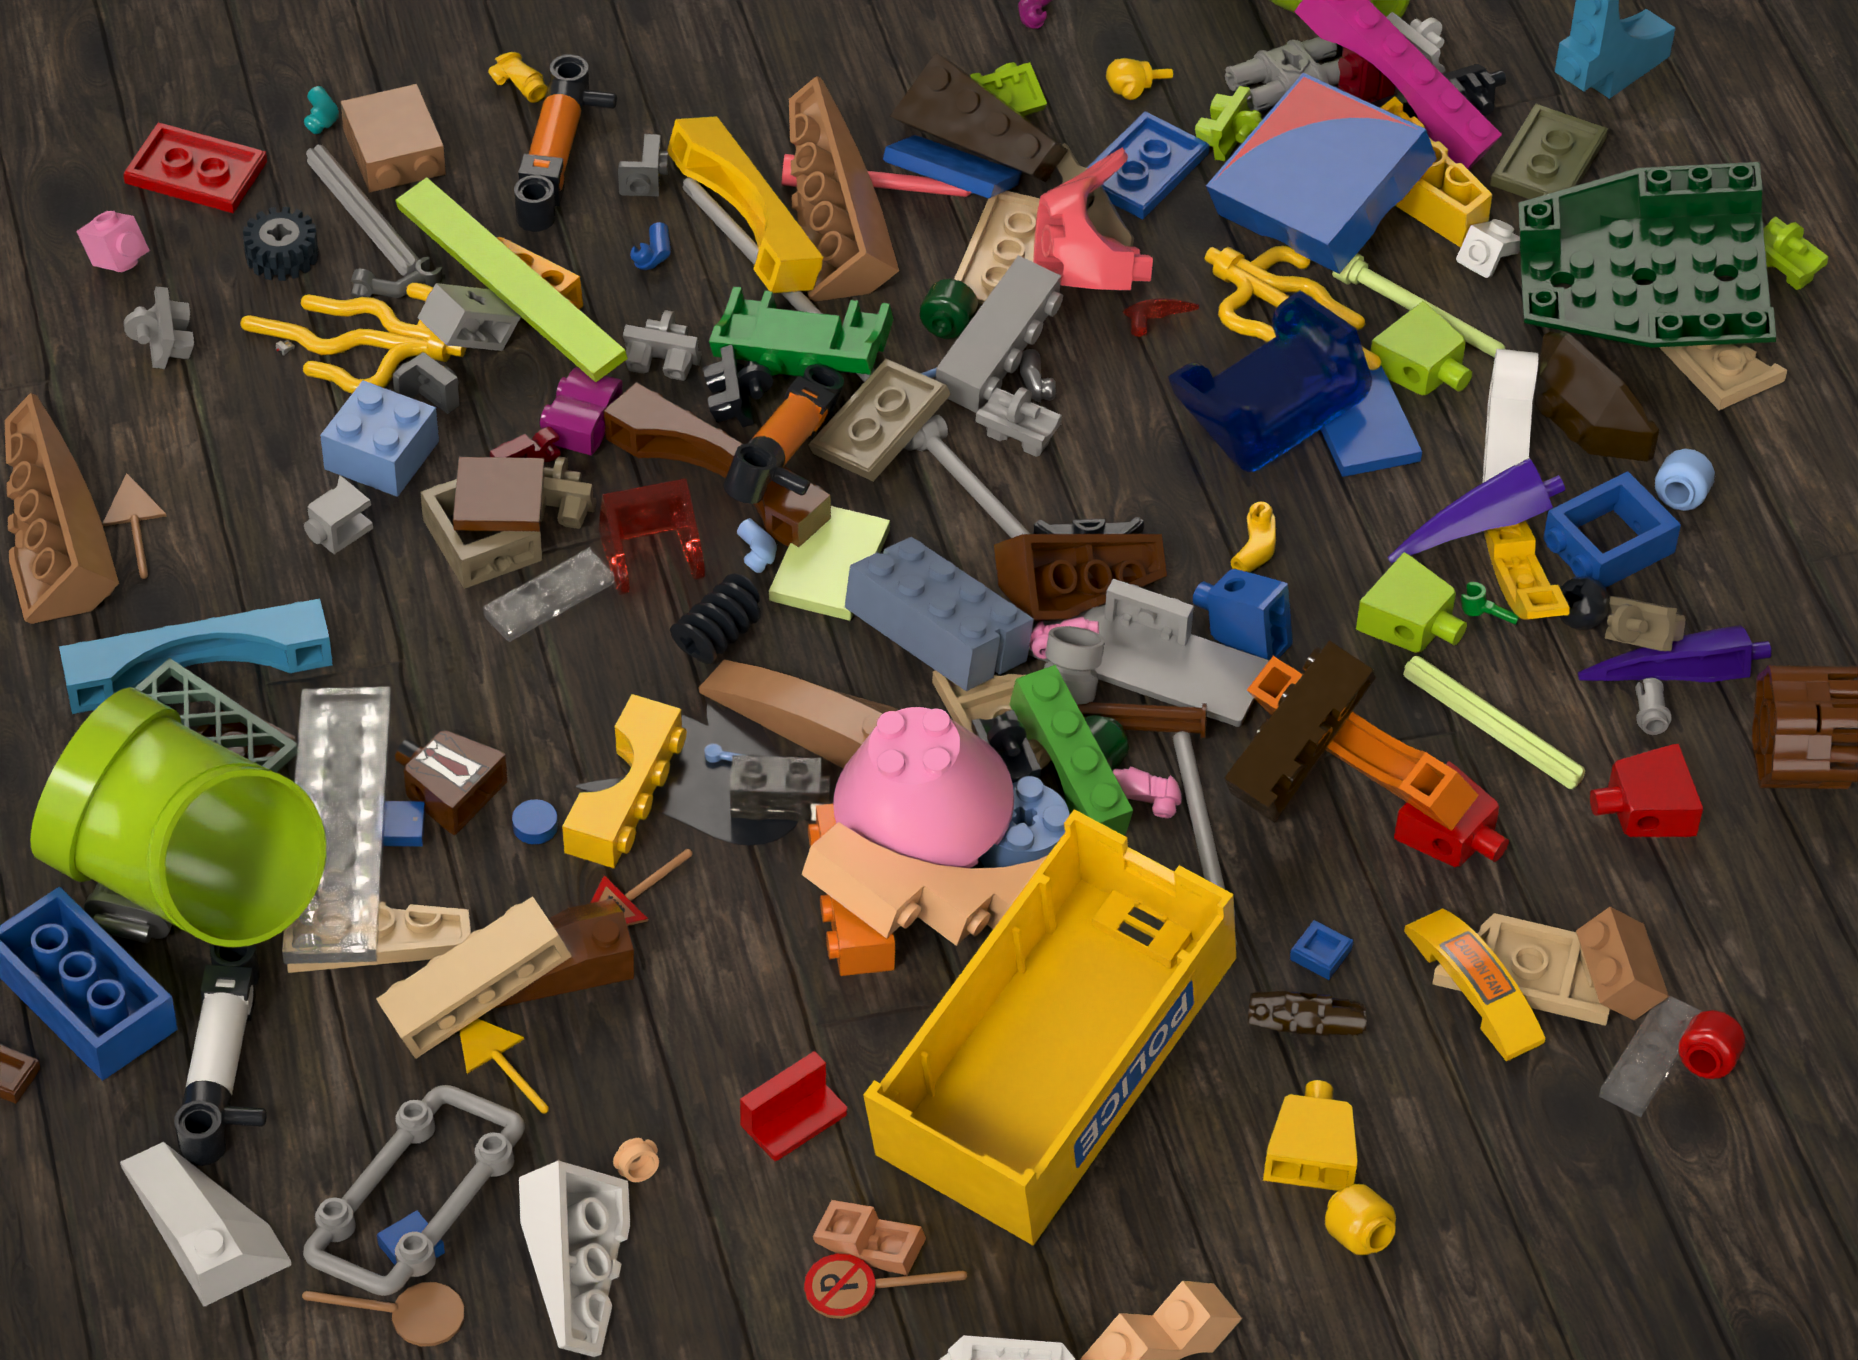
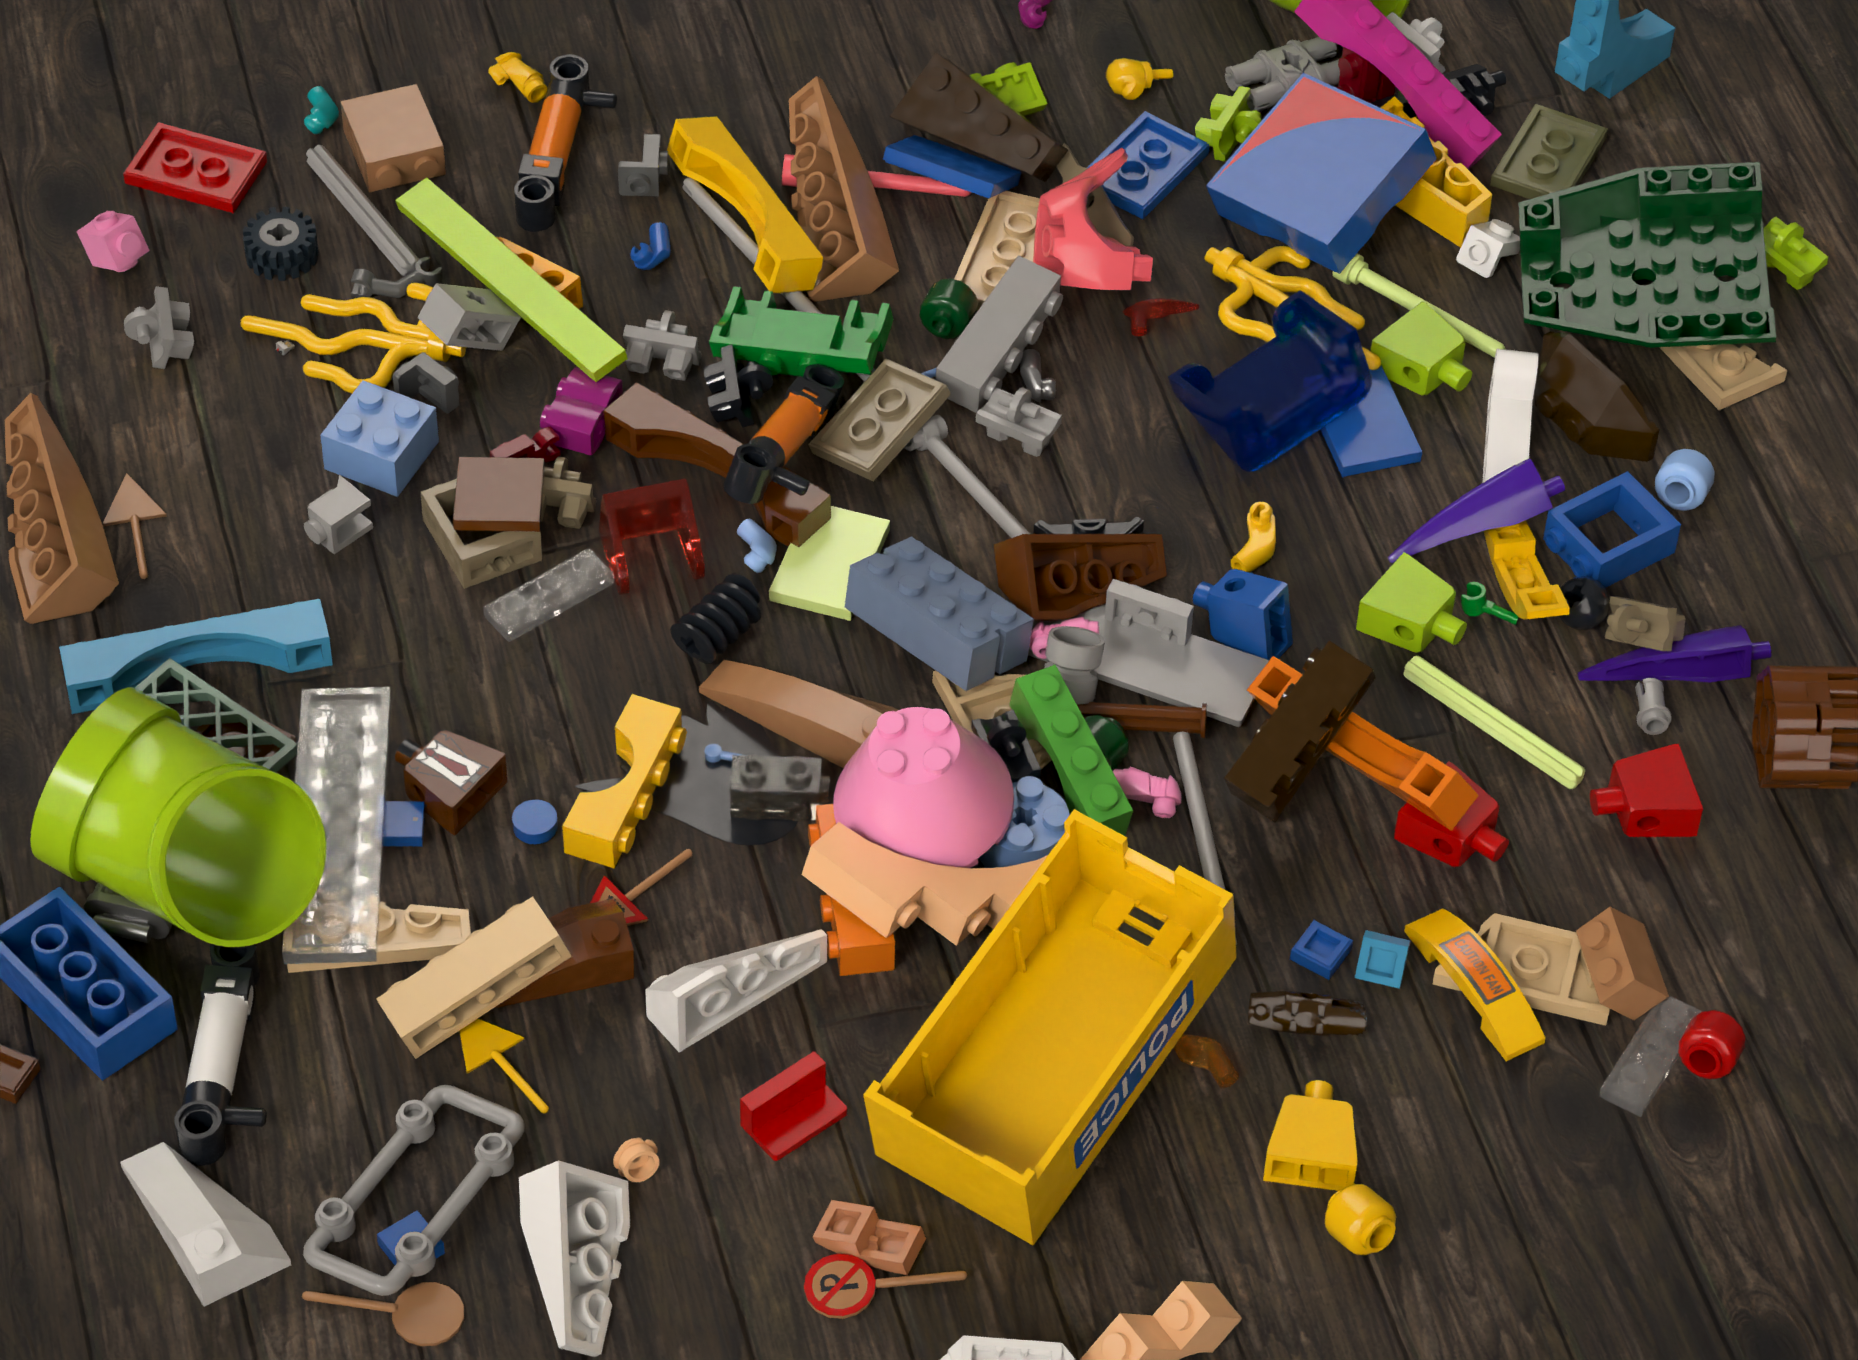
none -> white wedge [645,929,827,1052]
none -> clear orange arm [1175,1034,1239,1088]
none -> dark azure tile [1355,930,1410,989]

